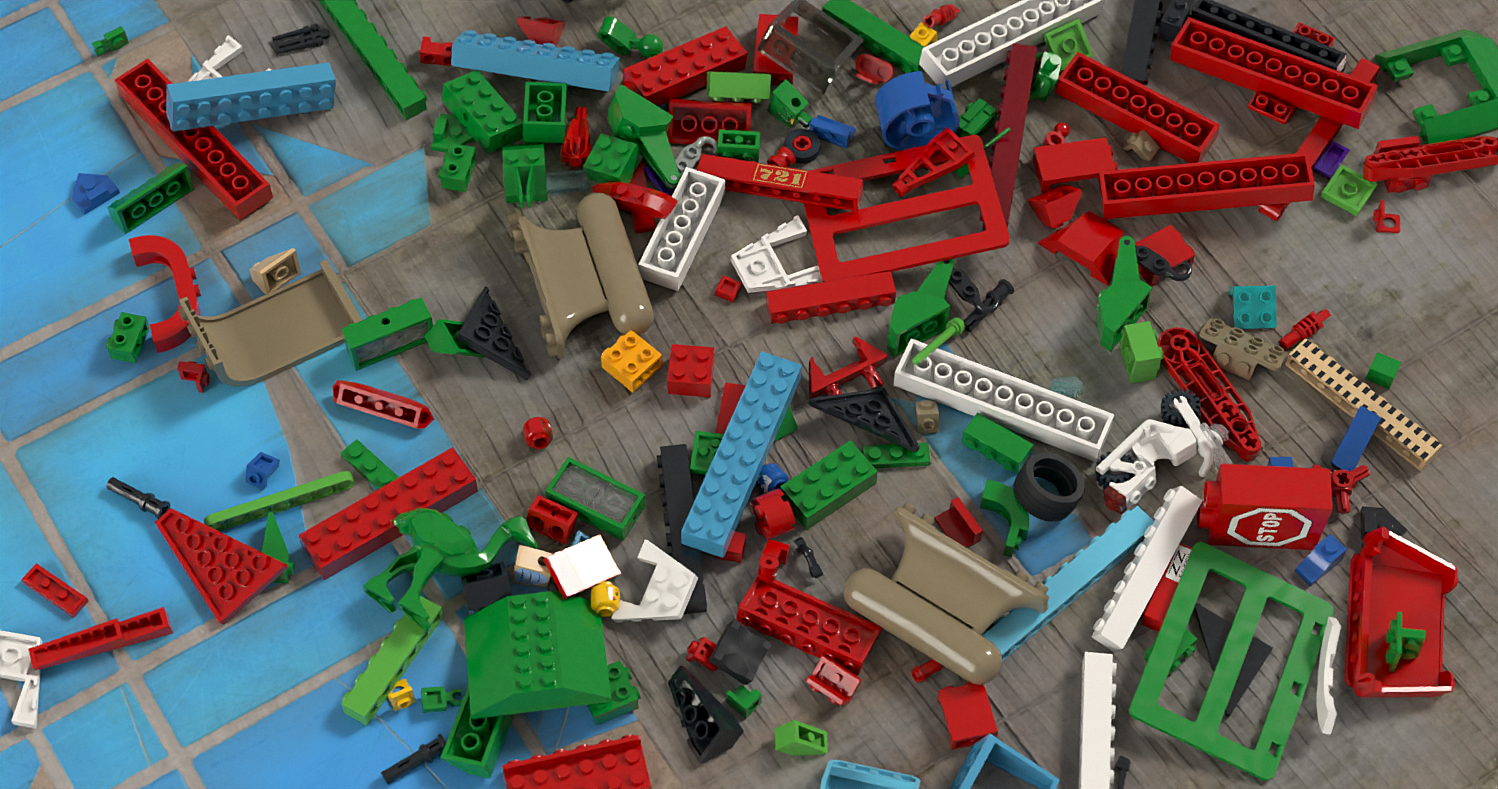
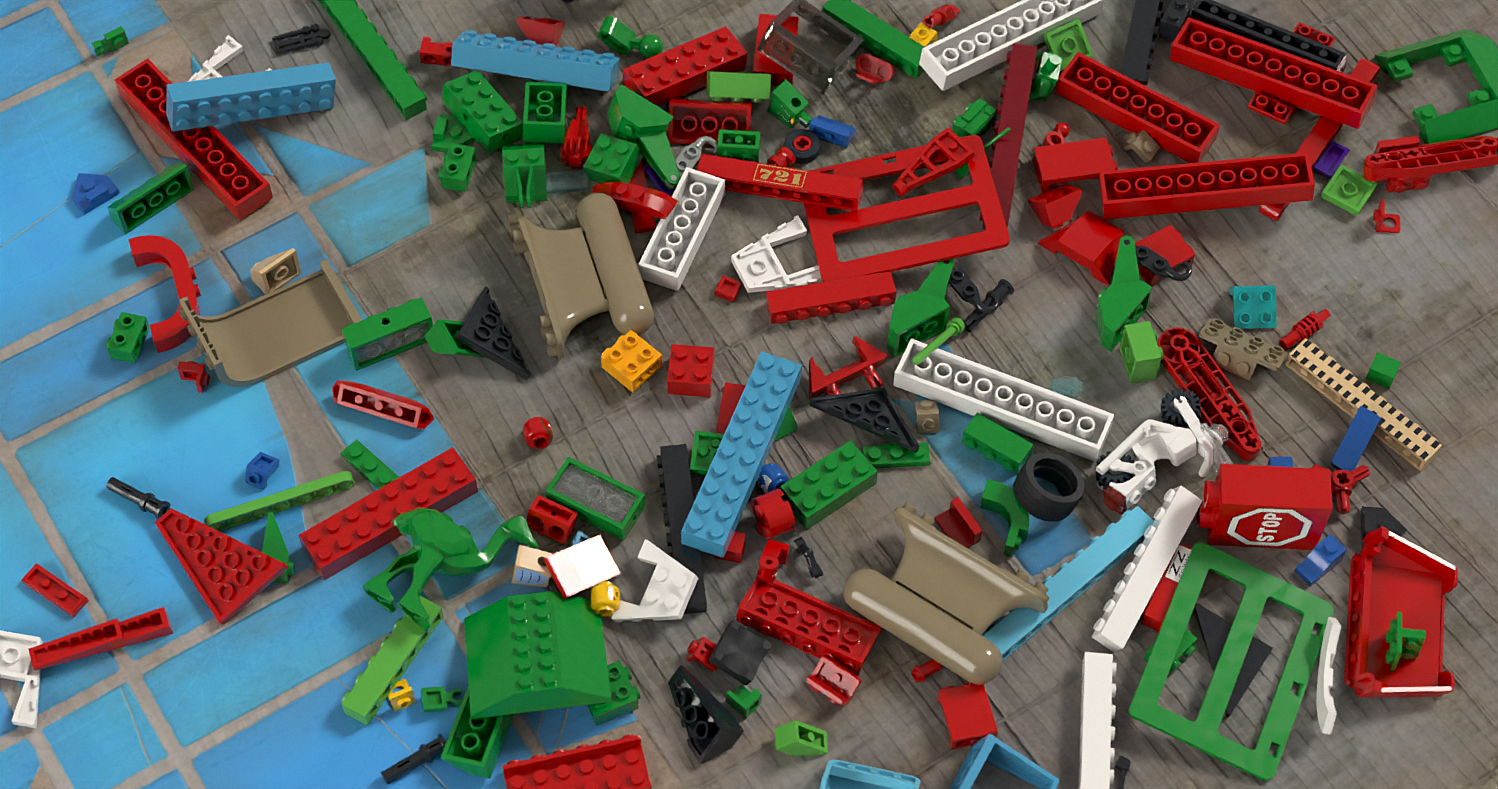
black slope [461,561,512,611] -> none
blue animal [875,71,960,151] -> none

